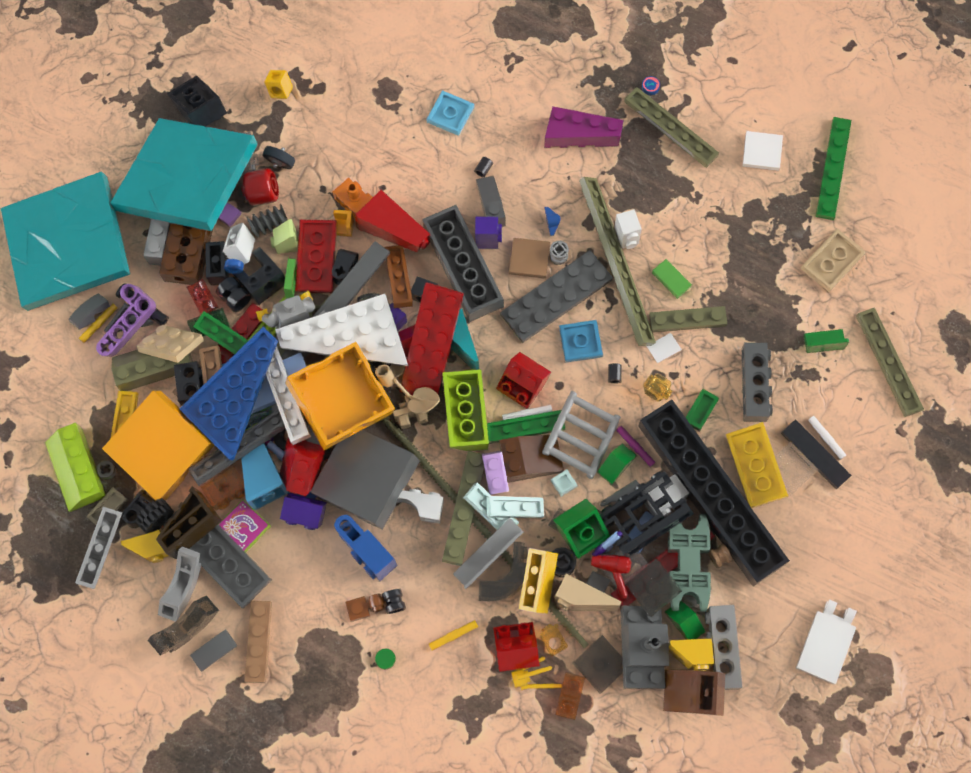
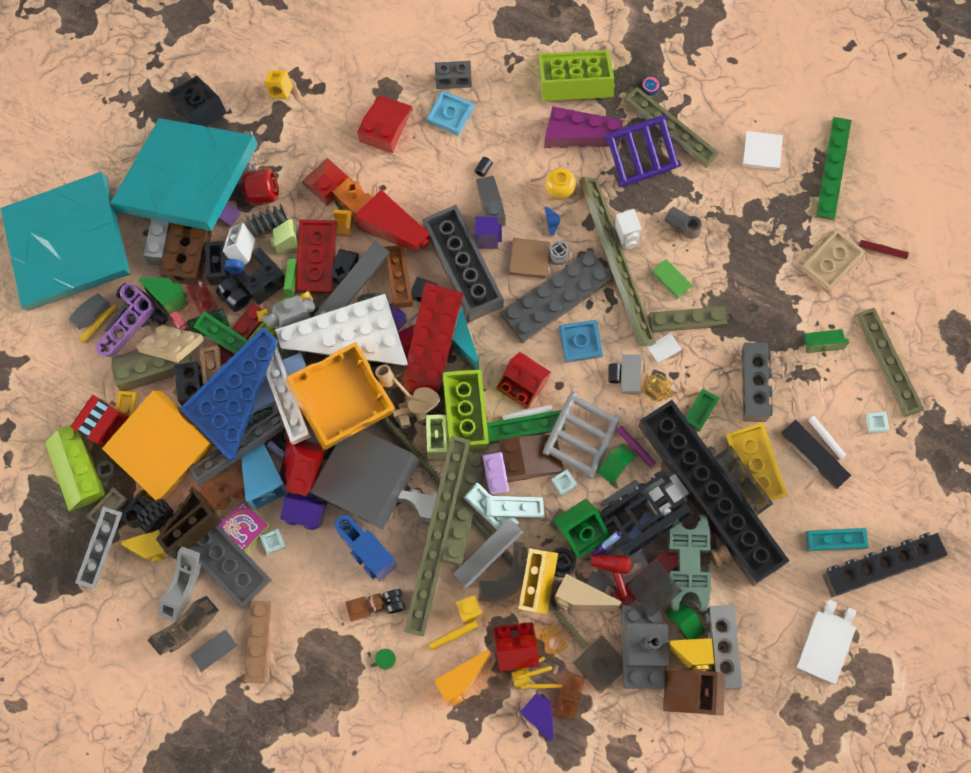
black wheel [262,146,295,169] -> none
none -> red slope [70,394,129,447]
none -> green slope [139,278,189,315]
none -> coral pin [168,311,190,331]
none -> light aqua tile [260,529,286,555]
none -> red slope [302,158,353,206]
none -> red slope [357,95,413,153]
none -> olive plate [404,436,471,636]
none -> yellowish green slope [426,415,449,460]
none -> light orange slope [434,649,491,707]
none -> dark grey brick [435,61,472,89]
none -> yellow brick [456,595,482,624]
none -> dark purple slope [520,693,553,741]
none -> lime slope [538,50,614,102]
none -> yellow piece [545,168,576,200]
none -> dark purple bar [604,114,682,187]
none -> light grey slope [621,354,642,394]
none -> dark grey piece [665,206,702,239]
none -> clear smoke arch [715,445,773,515]
none -> teal tile [805,528,869,552]
none -> black brick [822,532,948,598]
none -> dark red piece [859,239,909,259]
none -> light aqua tile [865,412,889,434]

